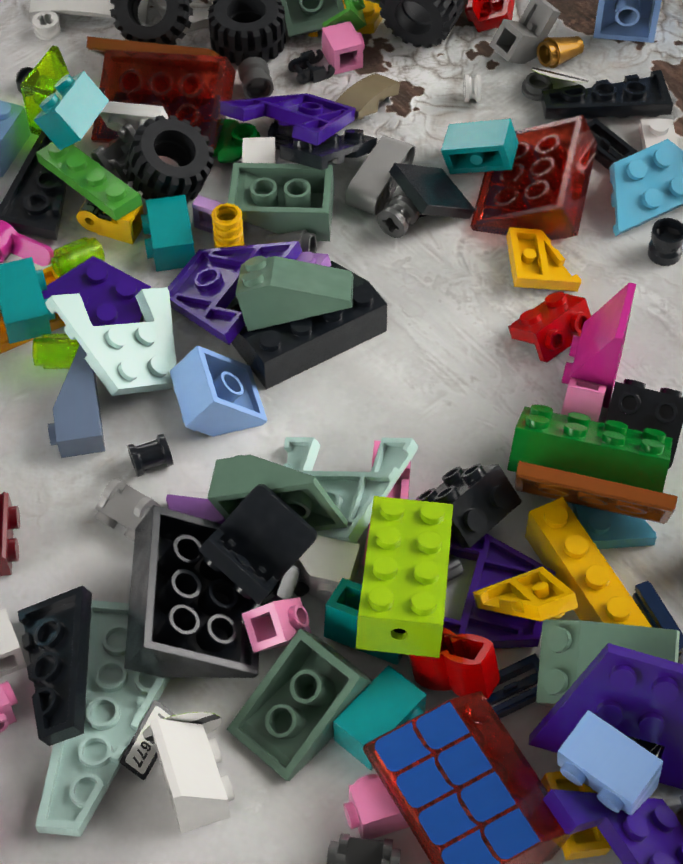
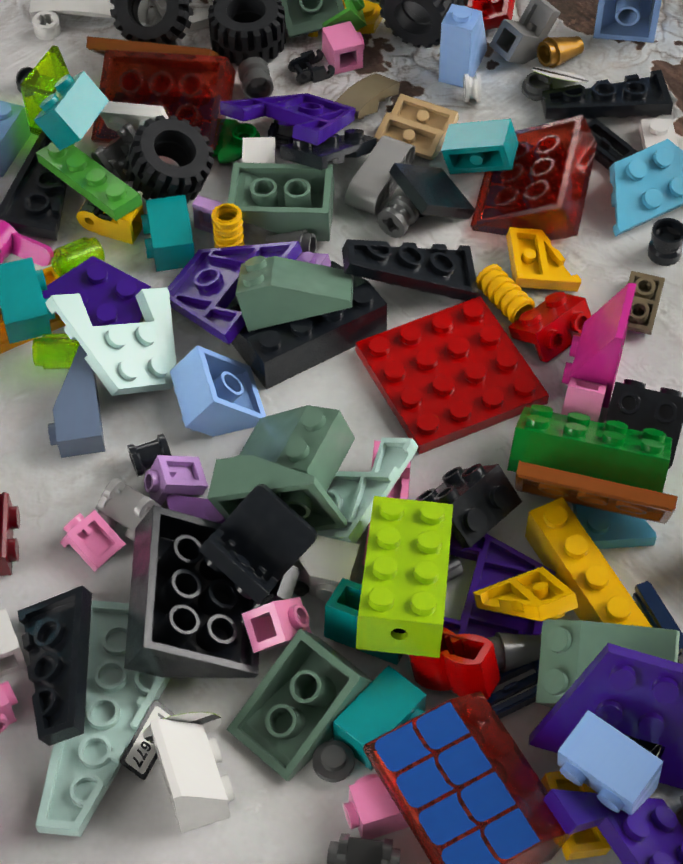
none -> bright pink bracket [60,510,126,572]
none -> lavender bracket [144,455,208,506]
none -> sand green slope [239,405,355,492]
none -> dark grey plate [312,740,355,783]
none -> black wing [342,239,479,301]
none -> red plate [355,296,549,454]
none -> tan slope [374,93,459,160]
none -> light blue slope [438,4,487,88]
none -> yellow piece [476,264,535,323]
none -> dark grey cone [487,632,542,673]
none -> dark tan slope [627,271,665,335]

